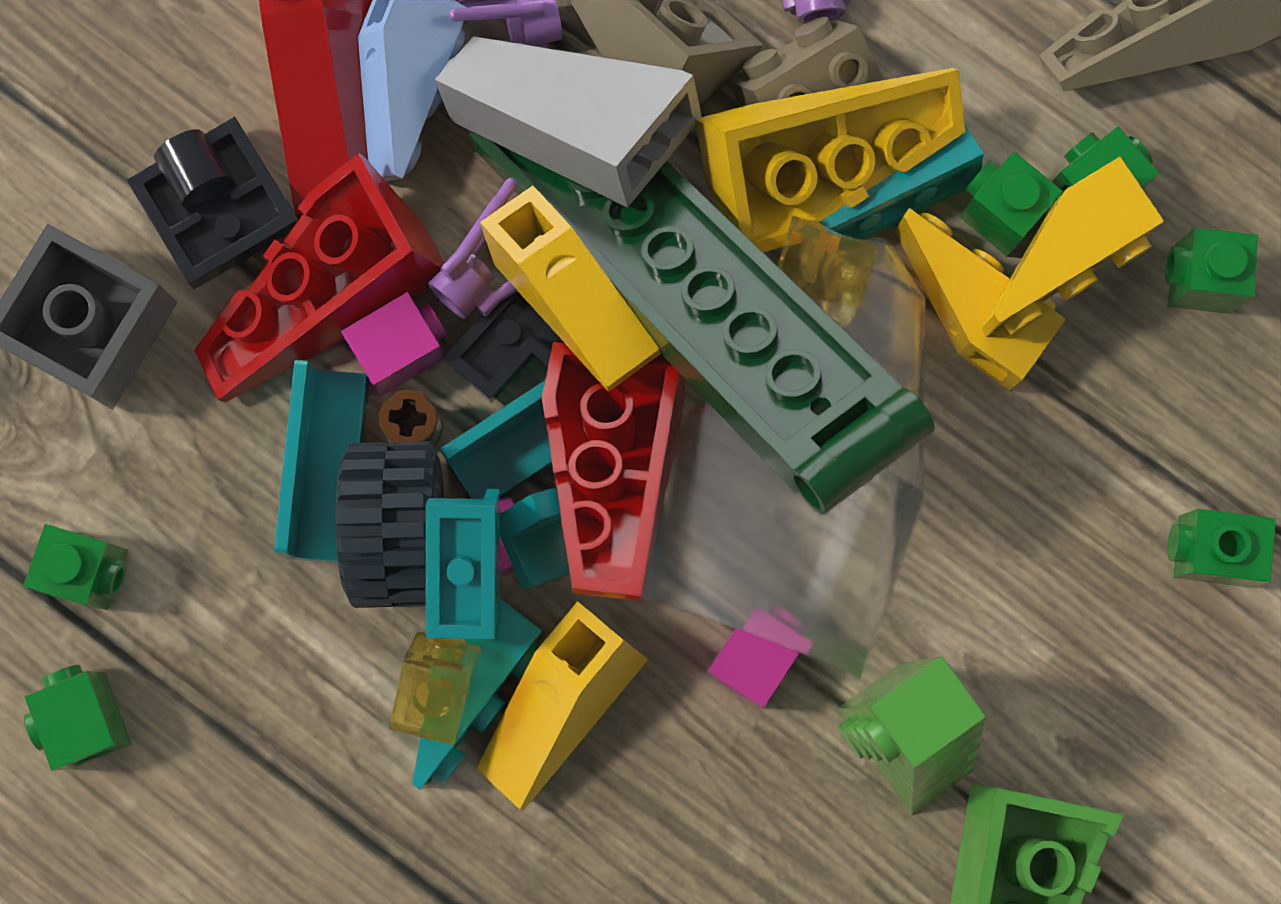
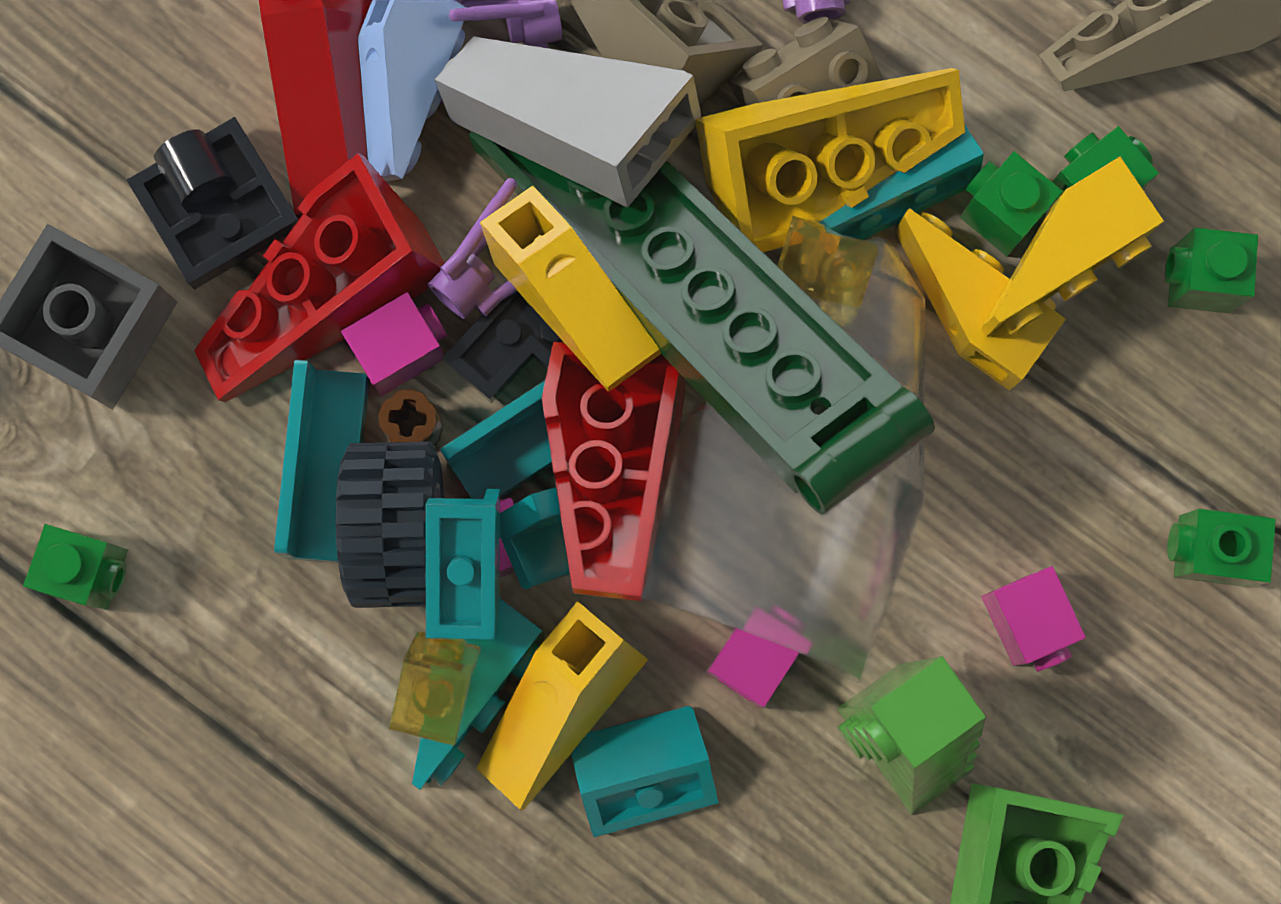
green brick [24,665,132,771] -> none
none -> teal panel [571,706,719,838]
none -> dark pink brick [981,566,1086,672]

